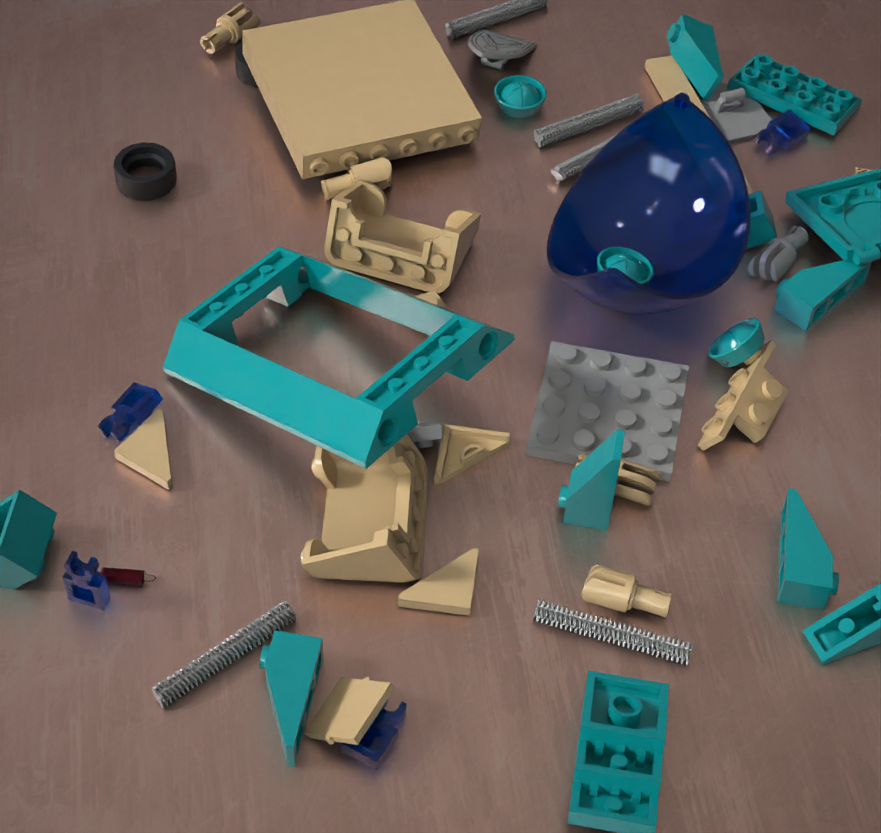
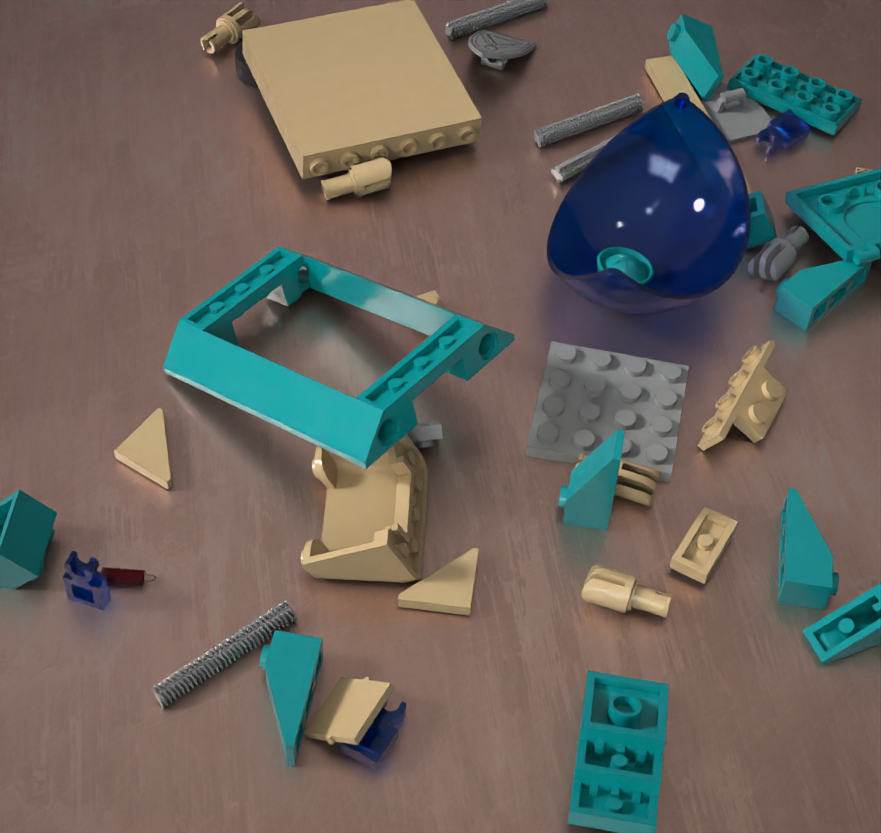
clear blue plate [98,382,163,442] -> none
black tyre [113,142,177,201] -> none
tan windscreen [324,181,481,293] -> none
tan tile [434,424,511,485] -> none
teal hat [494,75,547,118] -> none
light grey axle [533,598,693,665] -> none
teal hat [708,318,765,367] -> none
none -> tan plate [669,506,738,584]

